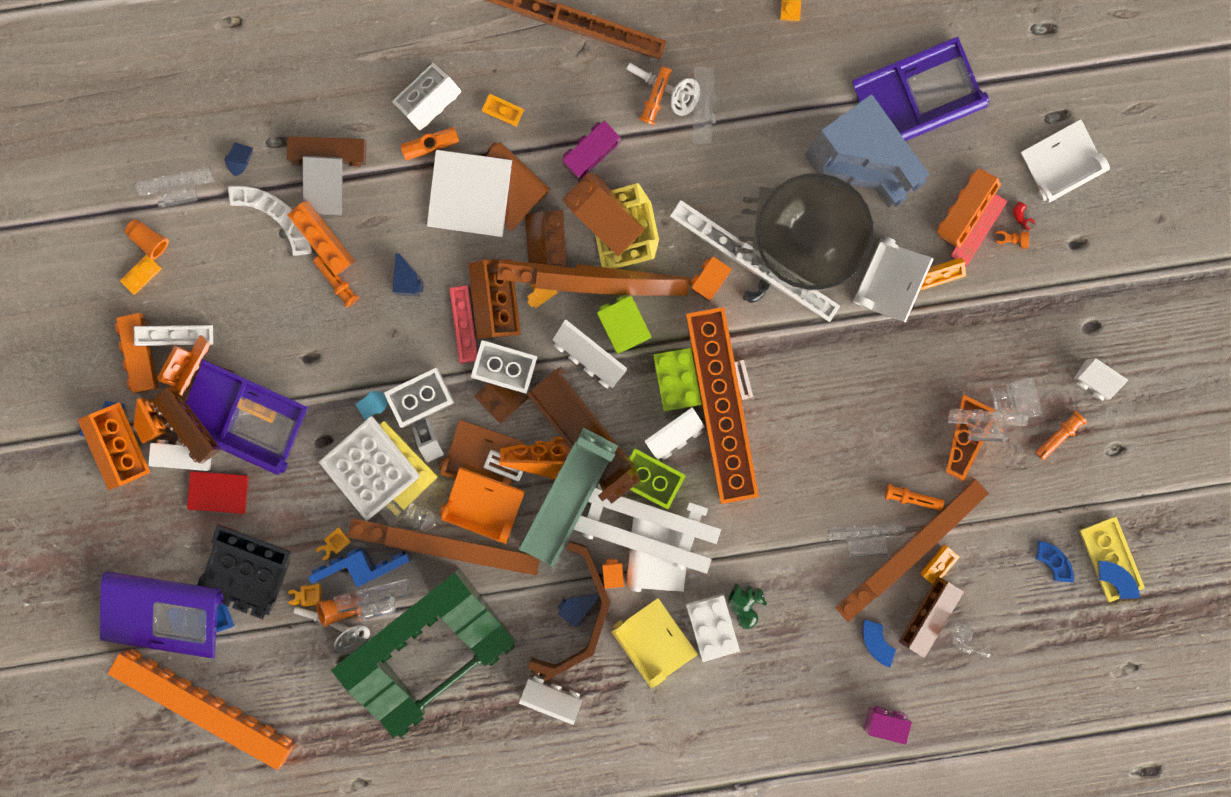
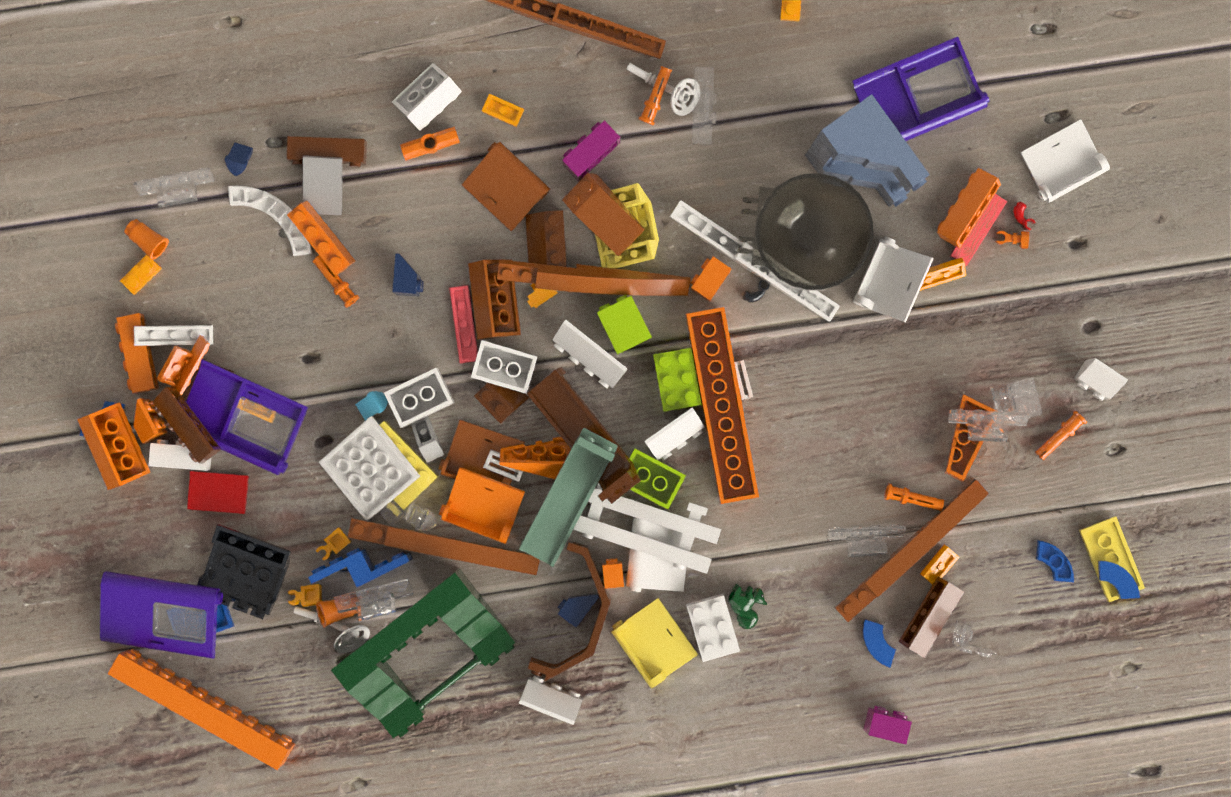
white tile [427,150,512,237] -> none

